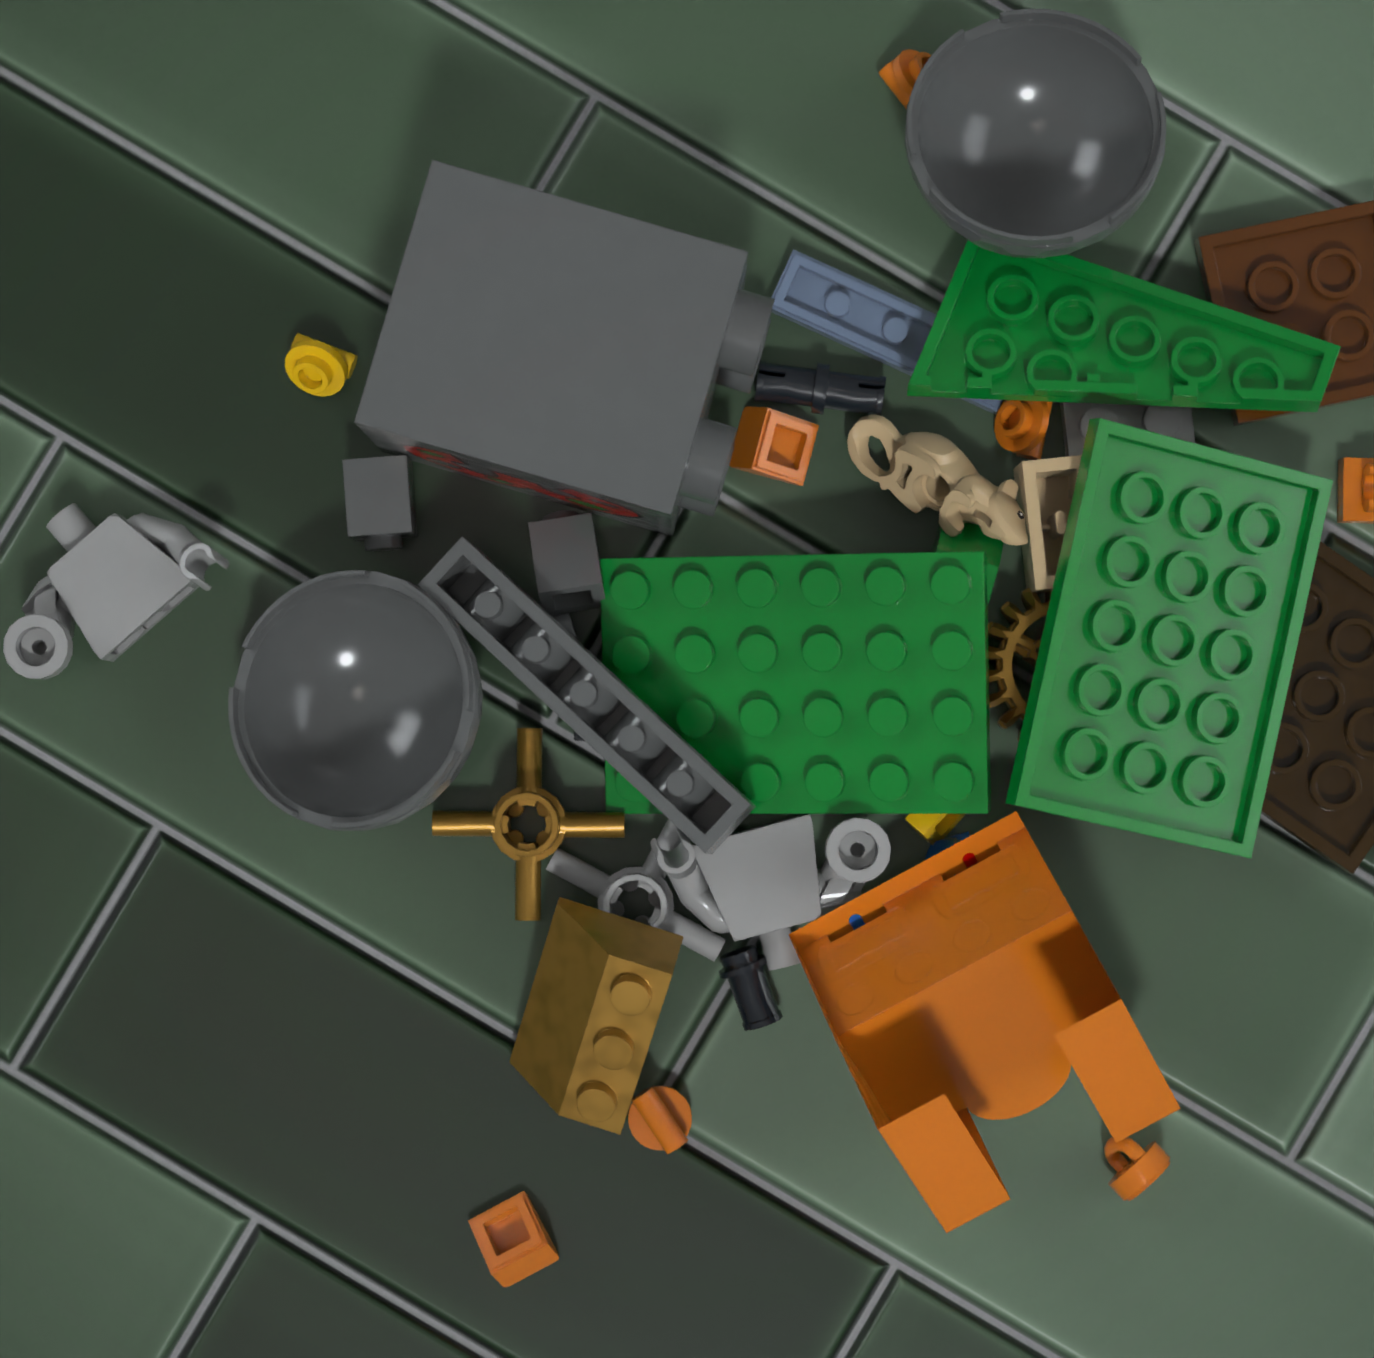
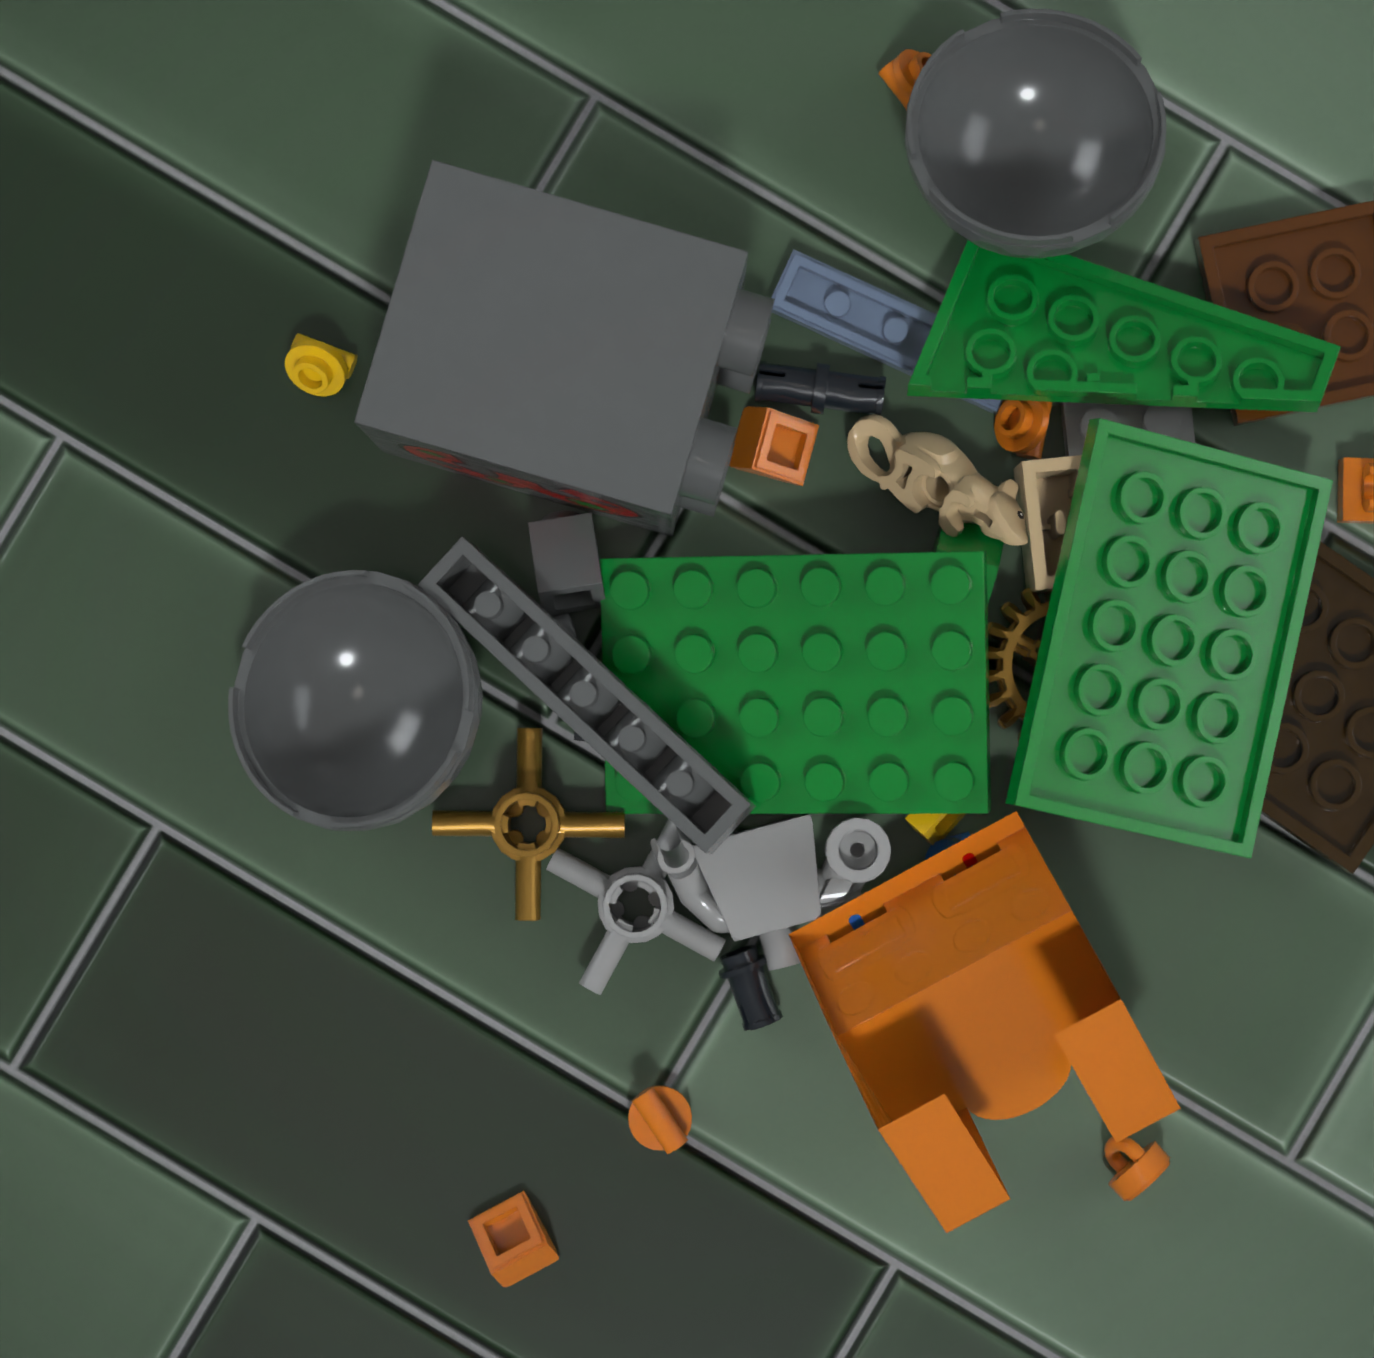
light grey torso [3,503,230,680] -> none
dark grey brick [342,455,418,551] -> none
pearl gold slope [509,897,684,1135] -> none

